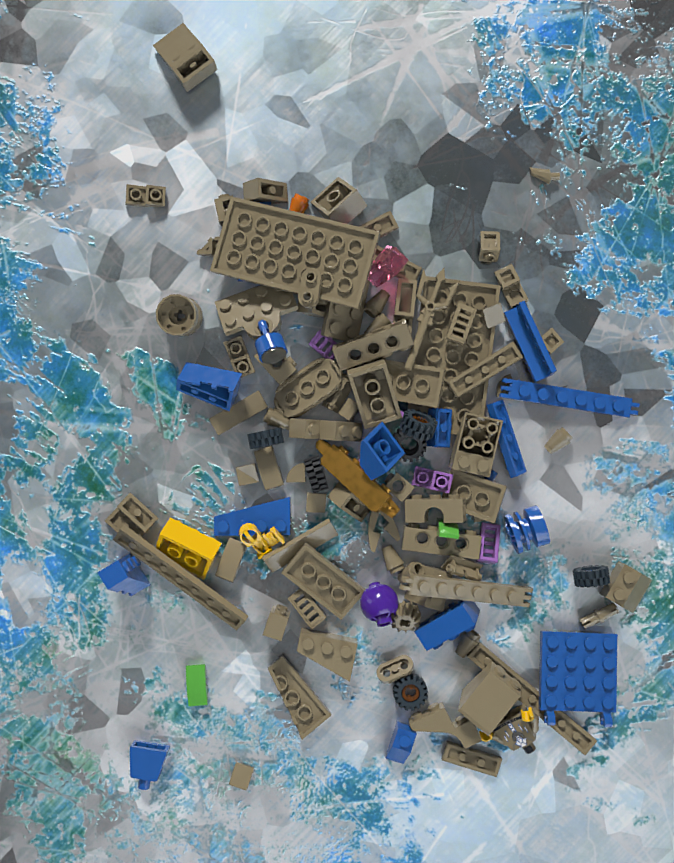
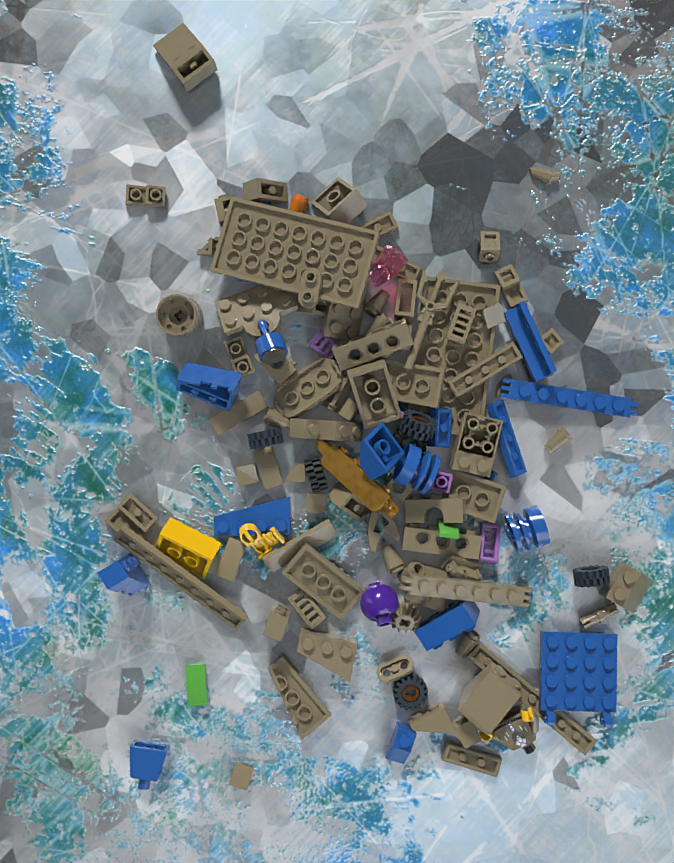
none -> blue wheel [393,443,441,494]

